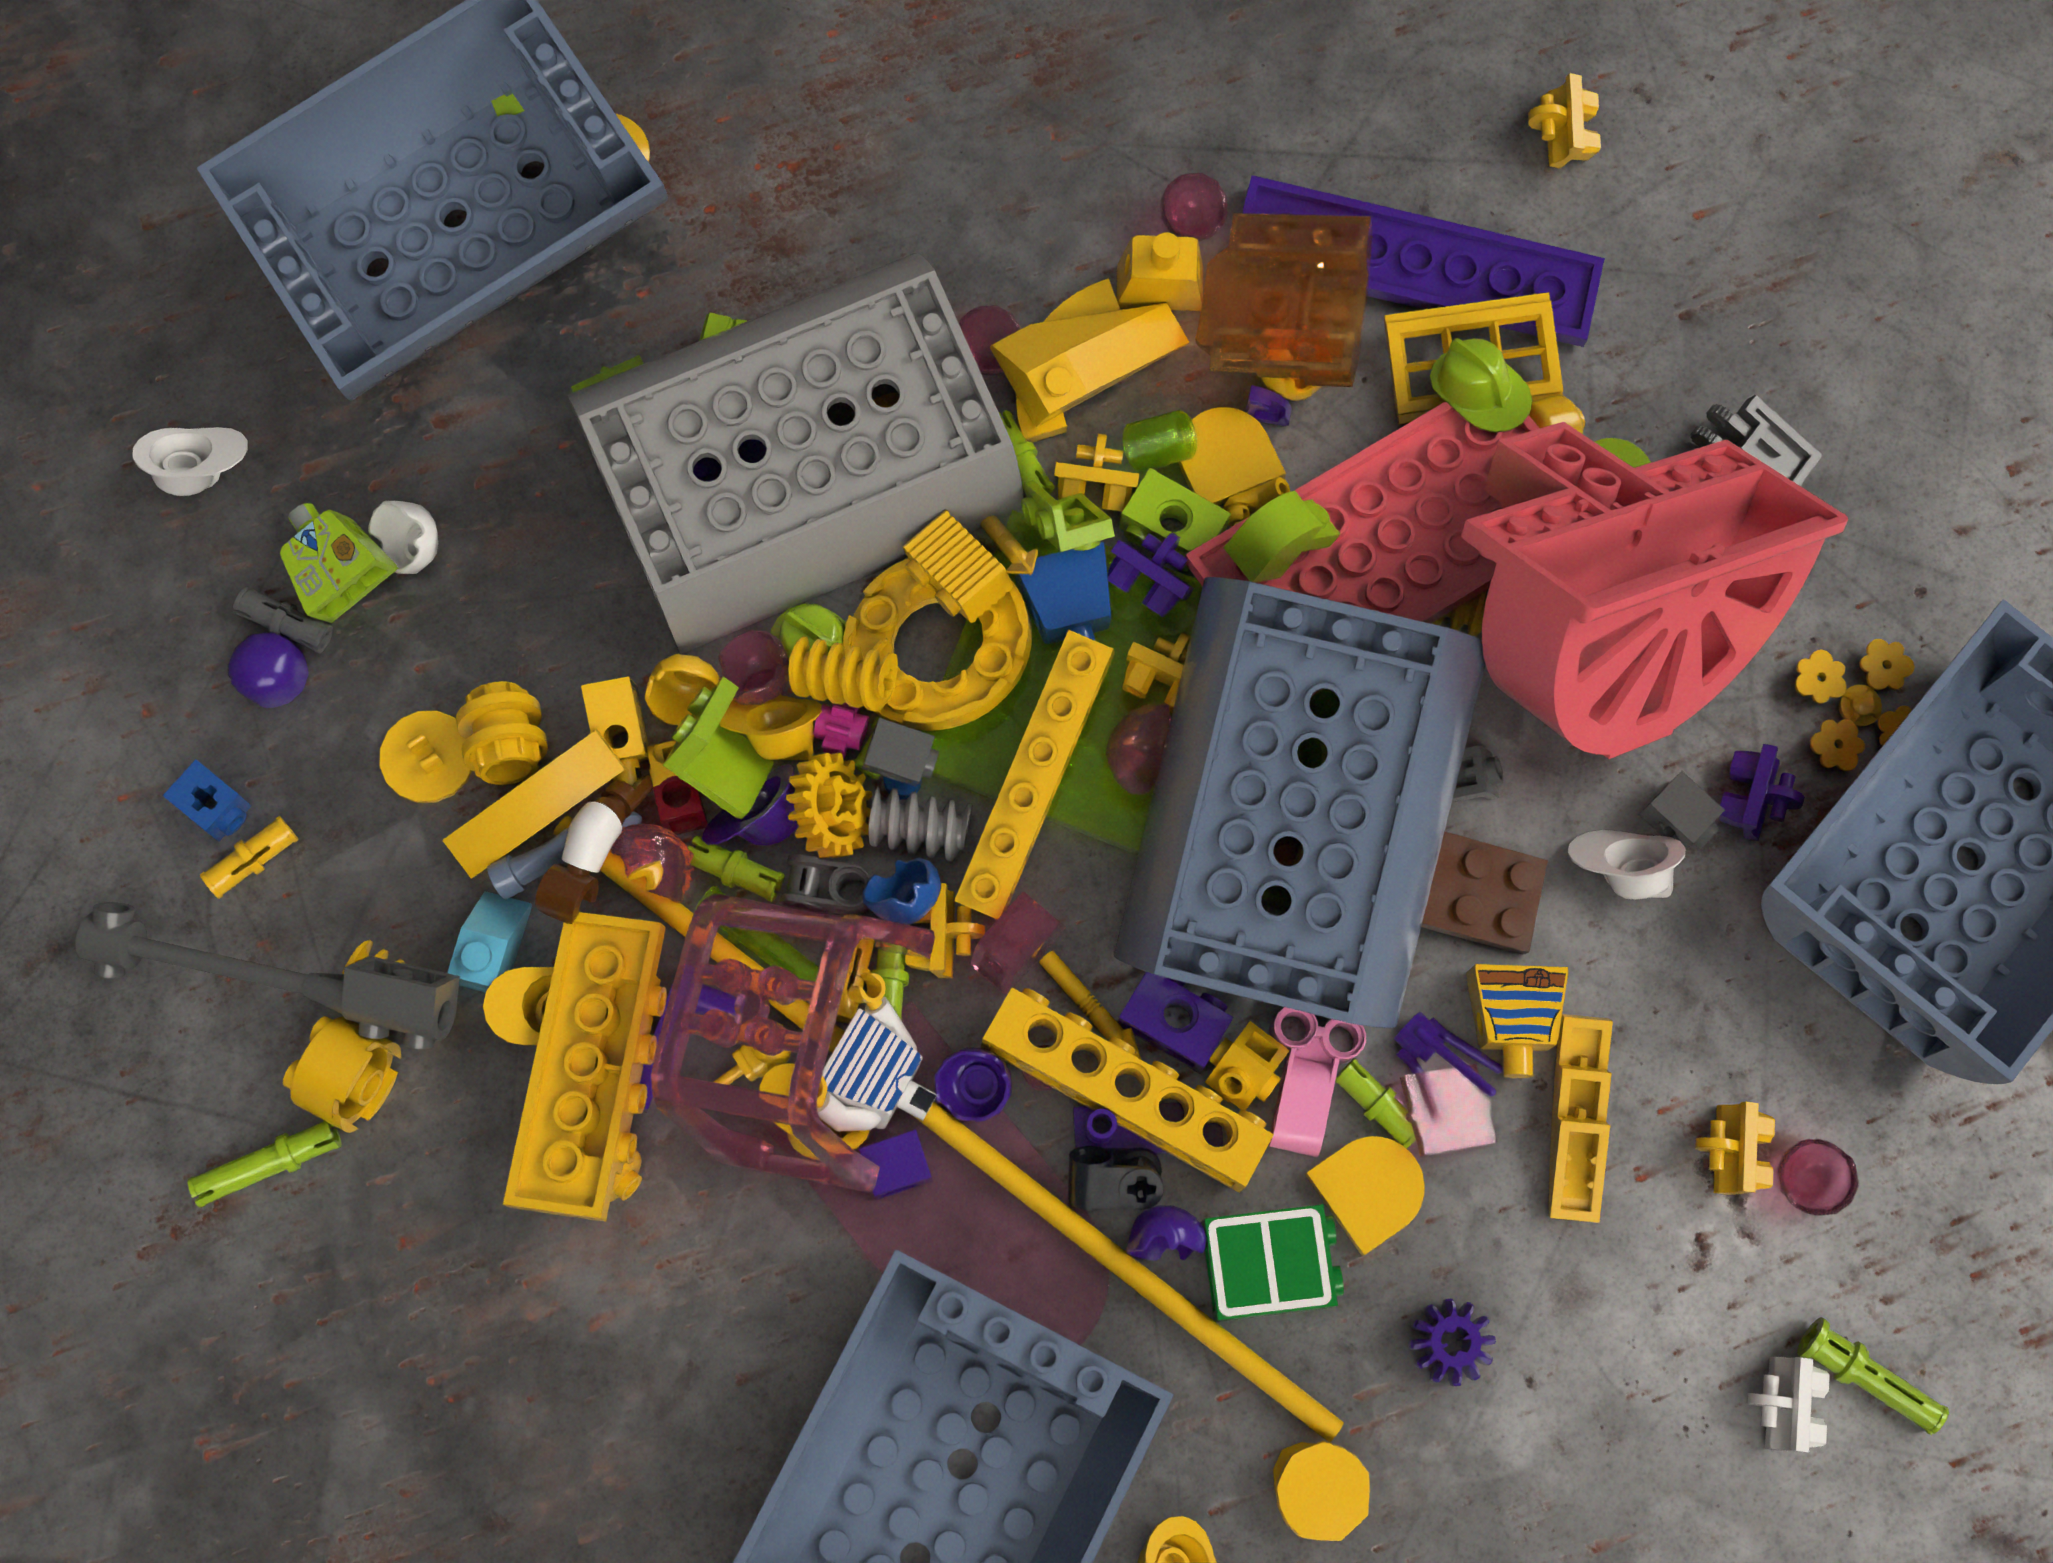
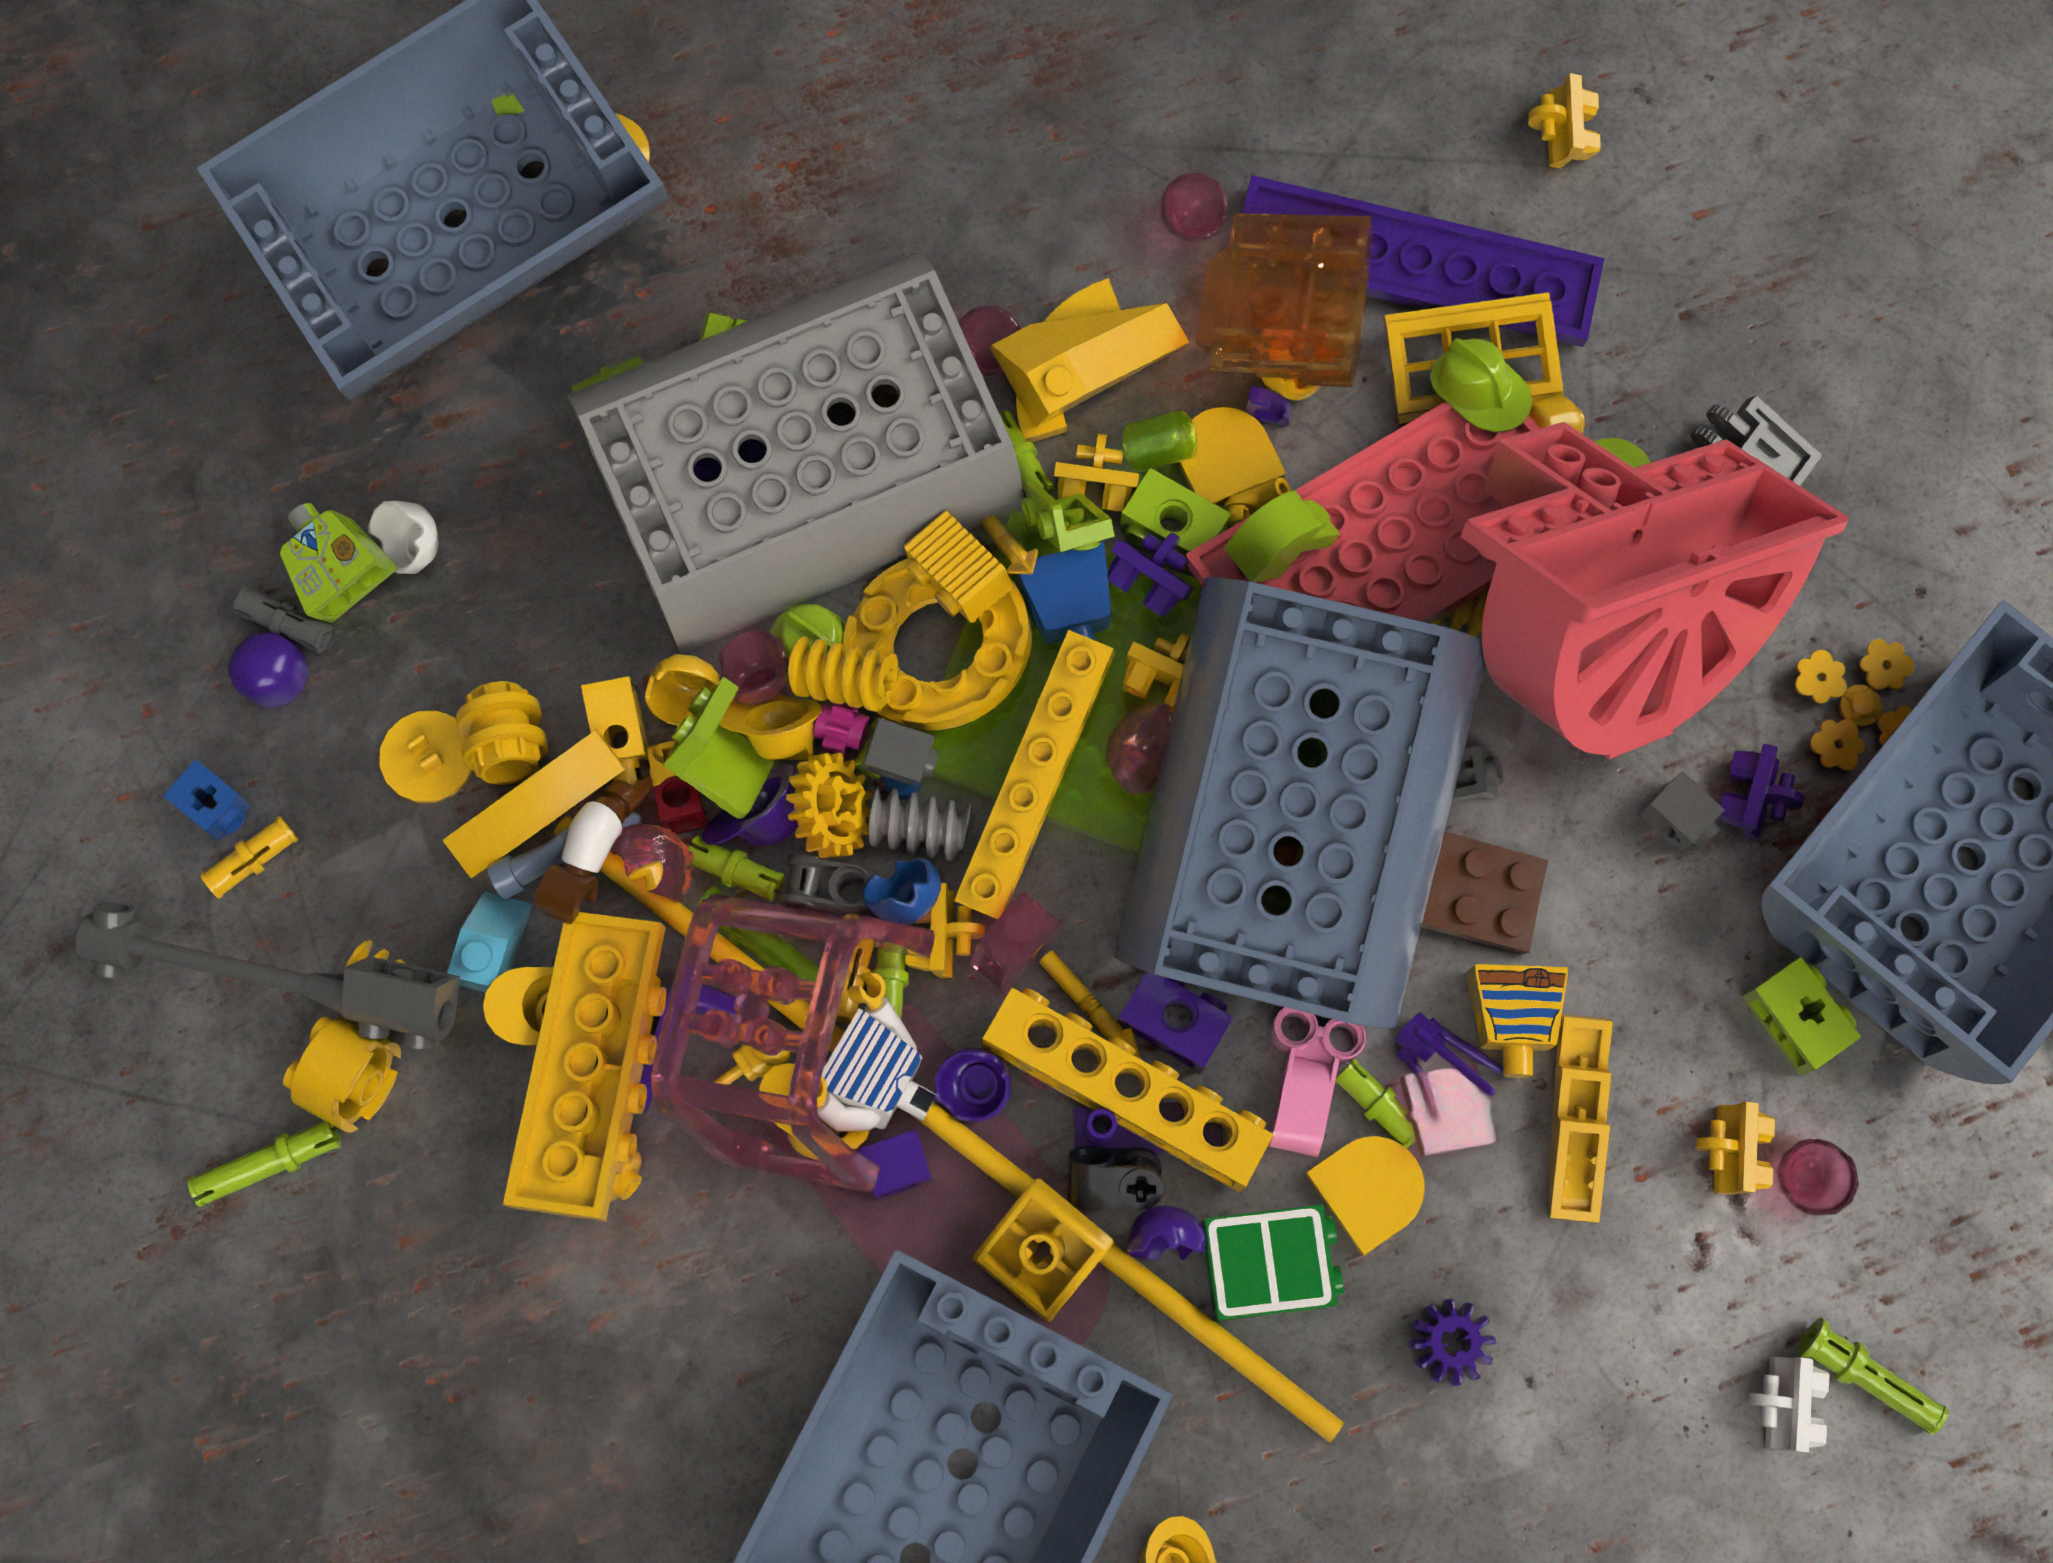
white piece [132,427,248,496] -> none
yellow torso [1116,232,1203,311] -> none
yellow brick [1205,1021,1290,1110] -> none
yellow hat [1273,1441,1370,1541] -> none
white piece [1568,830,1686,900] -> none
none -> yellow brick [973,1178,1113,1322]
none -> lime brick [1742,957,1861,1076]

